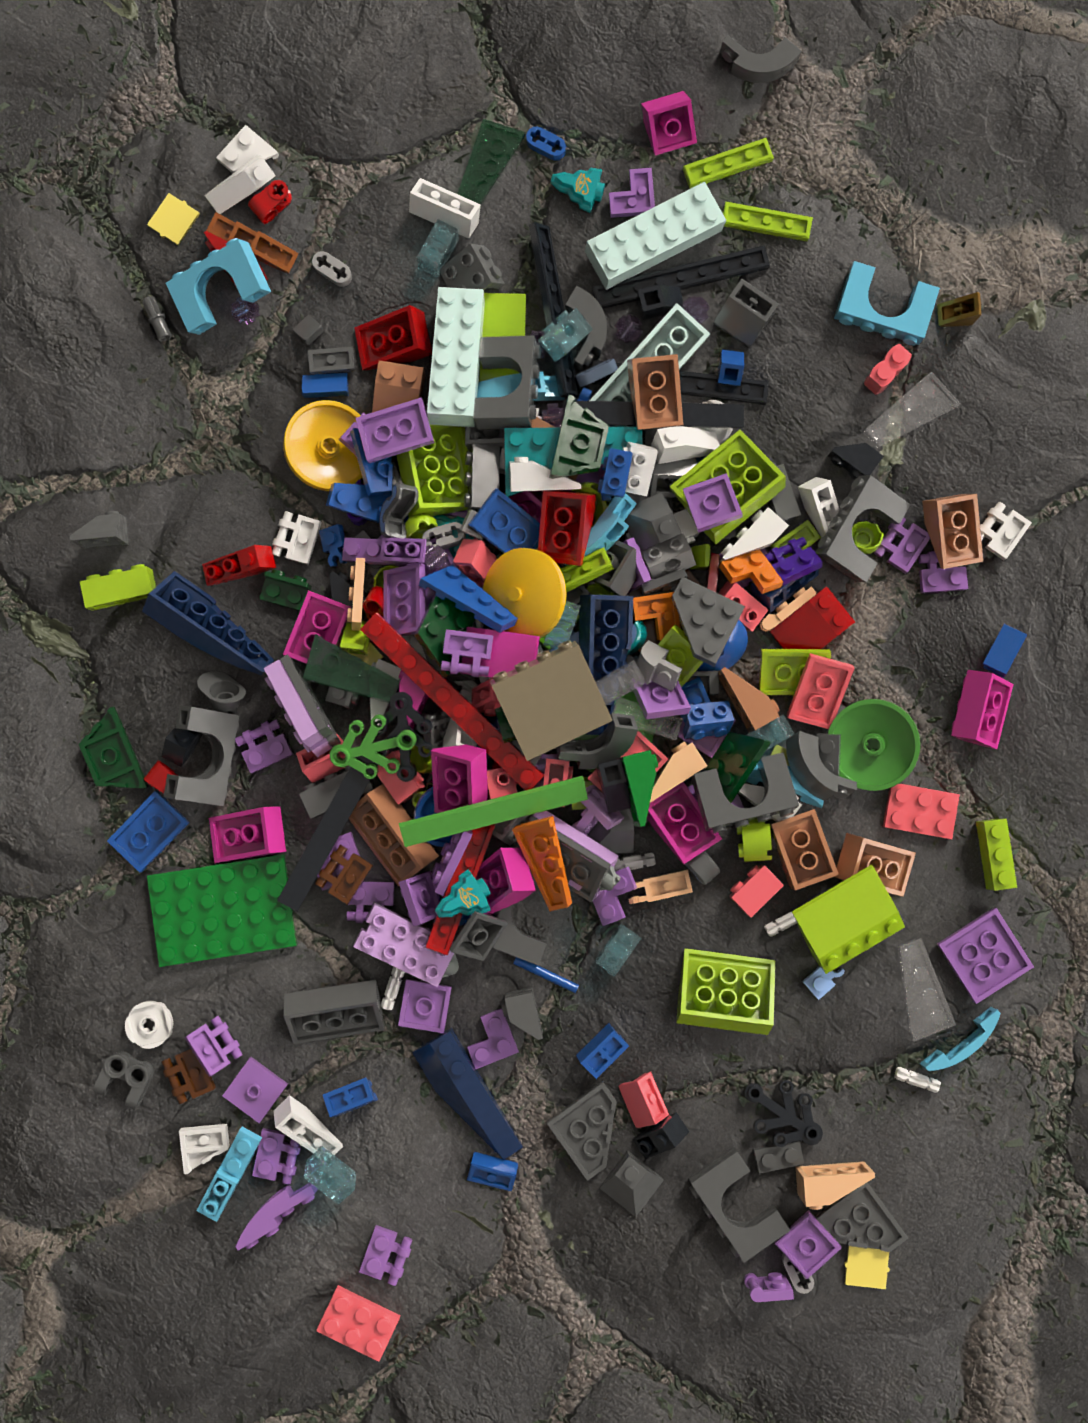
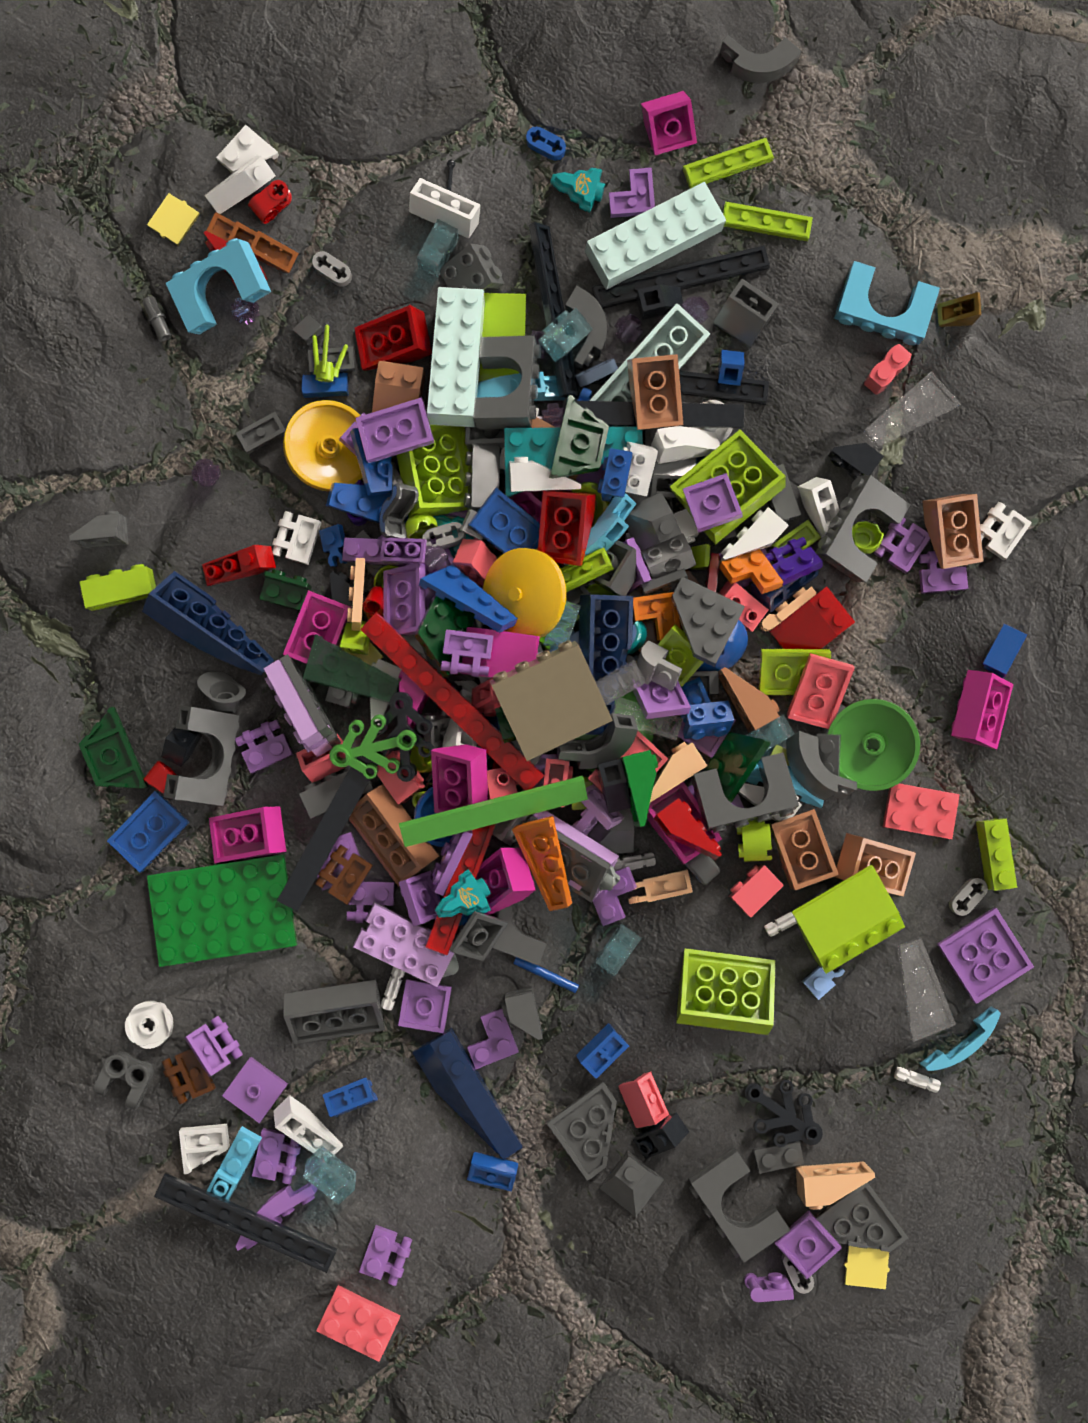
clear green wing [458,119,525,205] -> none
none -> black tile [154,1173,337,1273]
none -> clear purple gear [191,459,221,487]
none -> dark grey plate [236,412,285,454]
none -> lime plant [312,325,348,383]
none -> black hinge [447,159,456,191]
none -> red slope [654,798,722,860]
none -> light grey beam [949,878,988,916]

